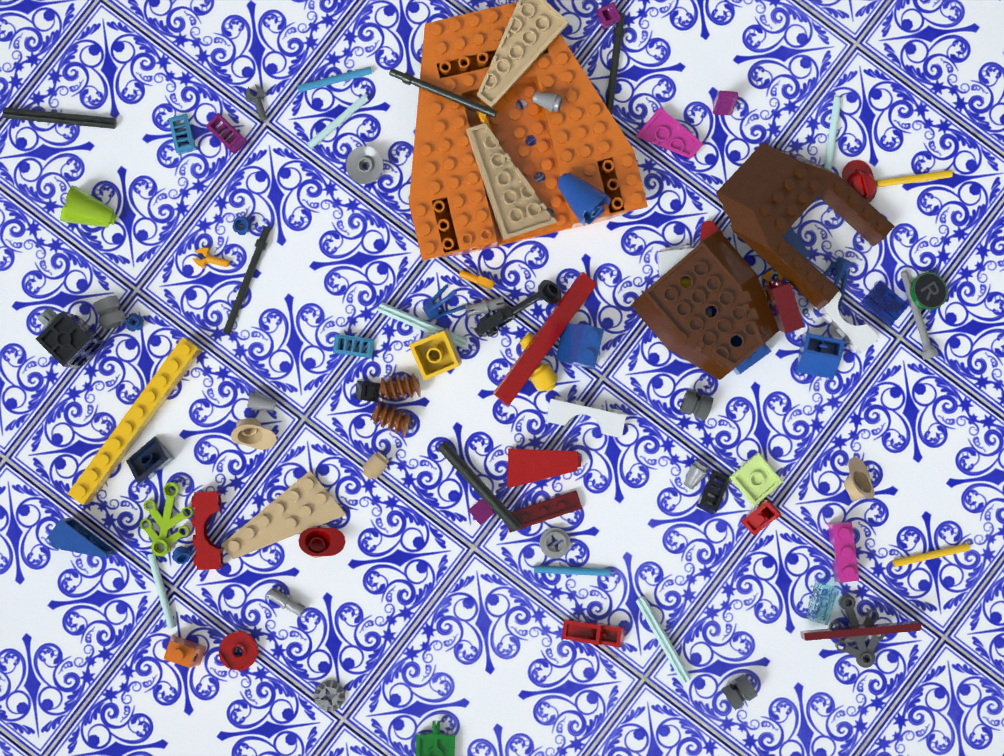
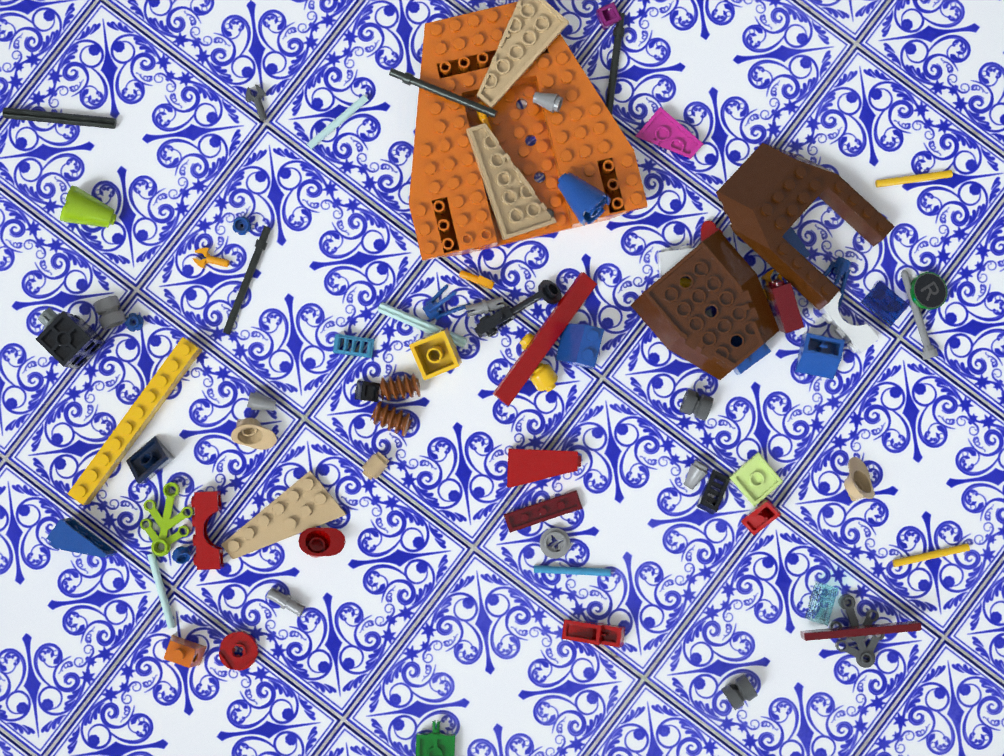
dark azure slope [168,113,197,155] -> none
magenta slope [205,113,247,154] -> none
dark azure bar [297,66,372,93] -> none
light grey gear [314,680,345,712] -> none
light grey dish [346,146,384,184] -> none
pearl dark grey axle [438,442,521,532] -> none
magenta slope [469,498,495,525] -> none
white arch [545,396,626,438] -> none
light aqua axle [636,596,691,684] -> none
magenta slope [713,90,738,116] -> none
light aqua bar [824,97,841,171] -> none
dark pink arch [828,521,859,583] -> none
red piece [842,160,877,202] -> none

